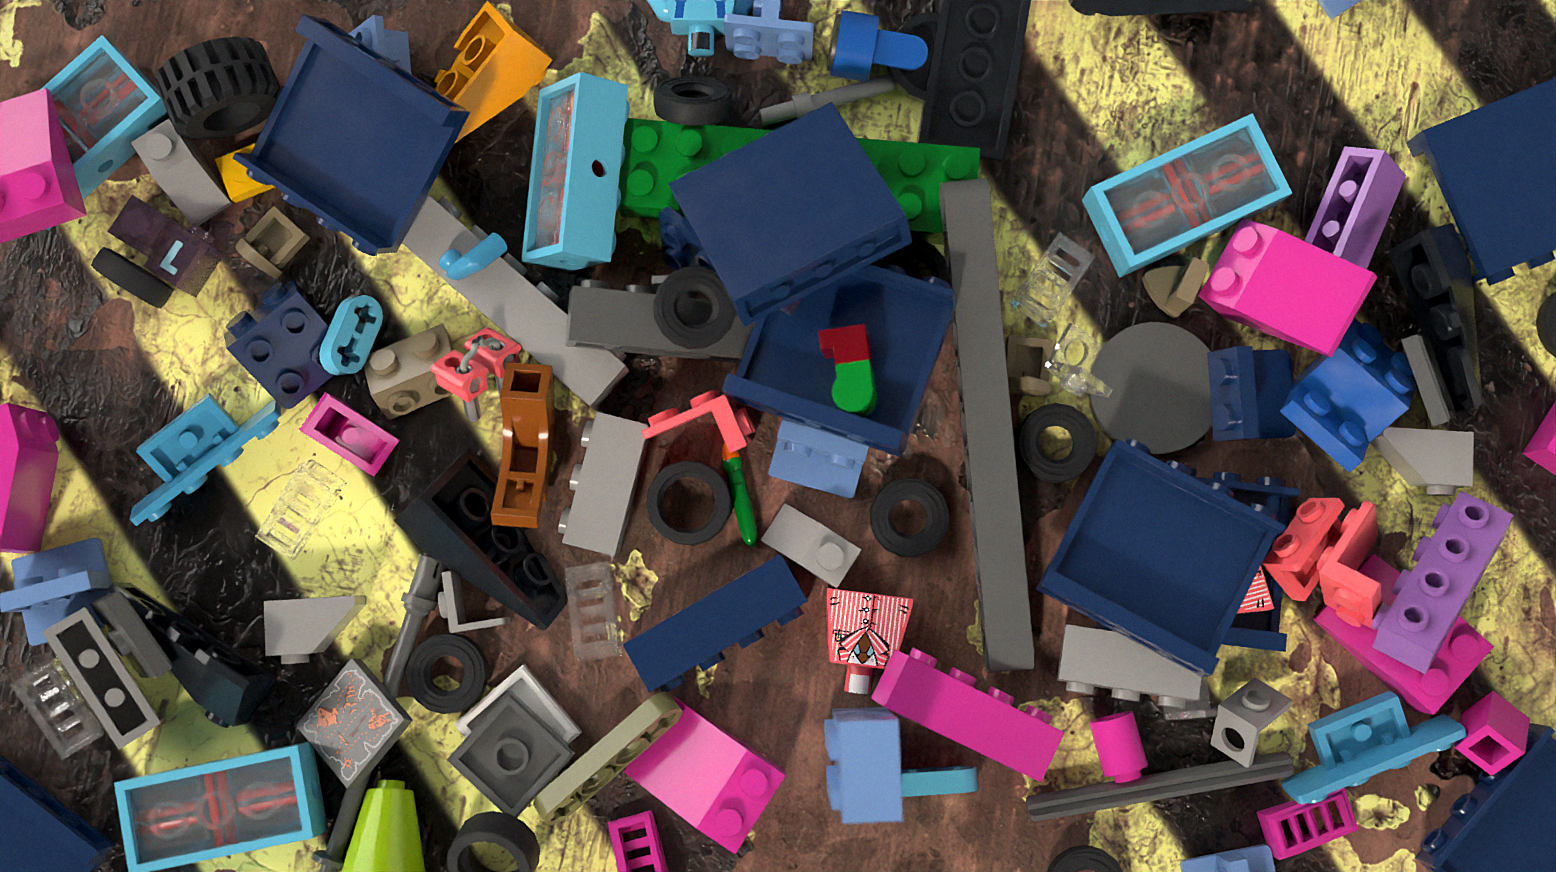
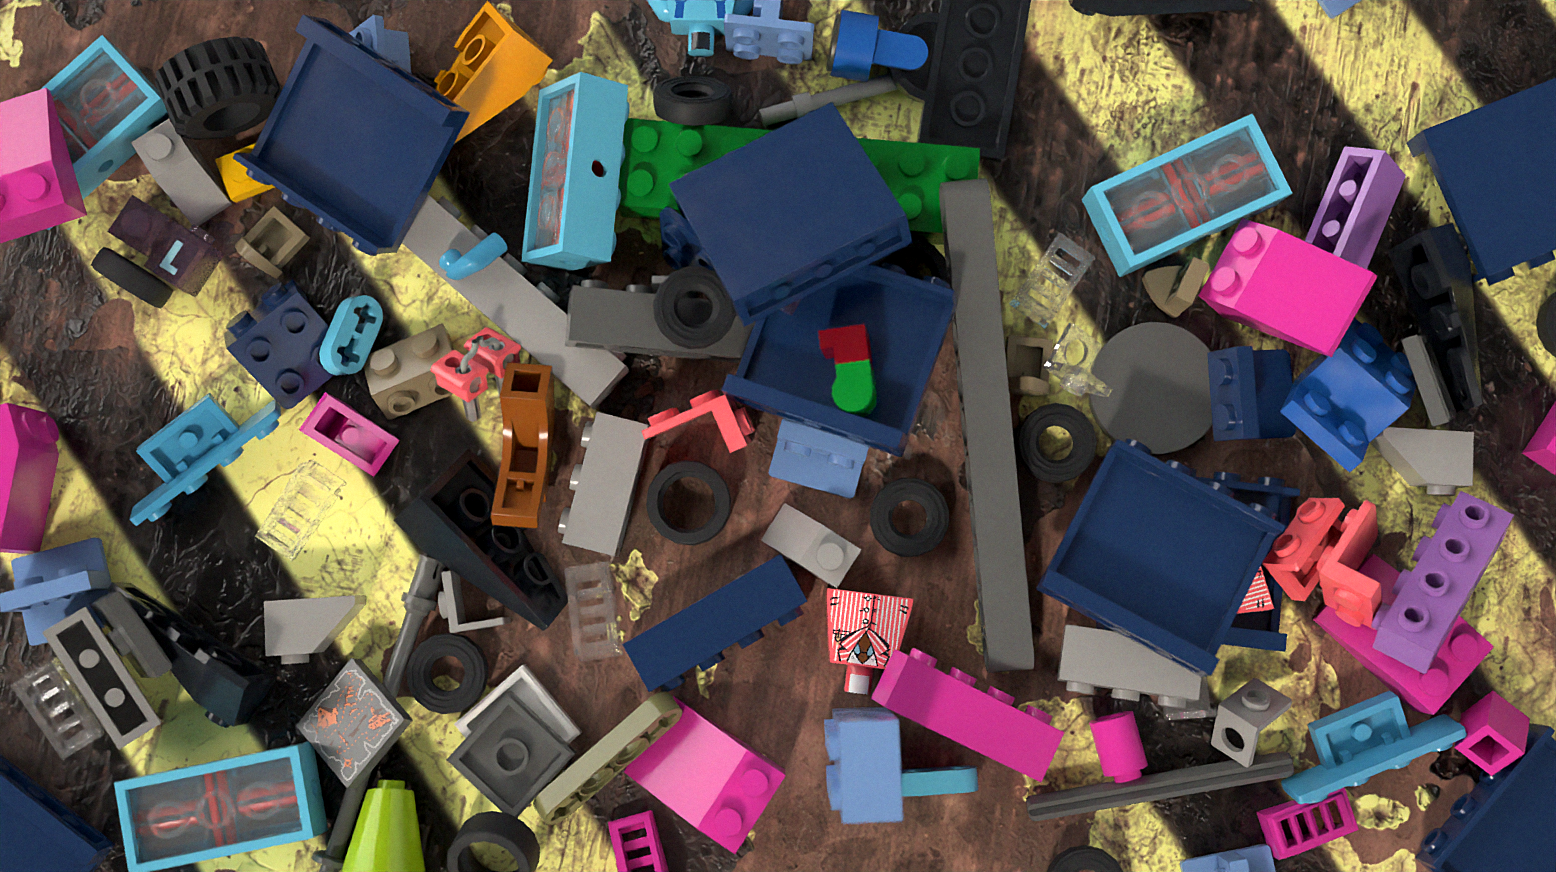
green piece [721,442,758,547] -> none

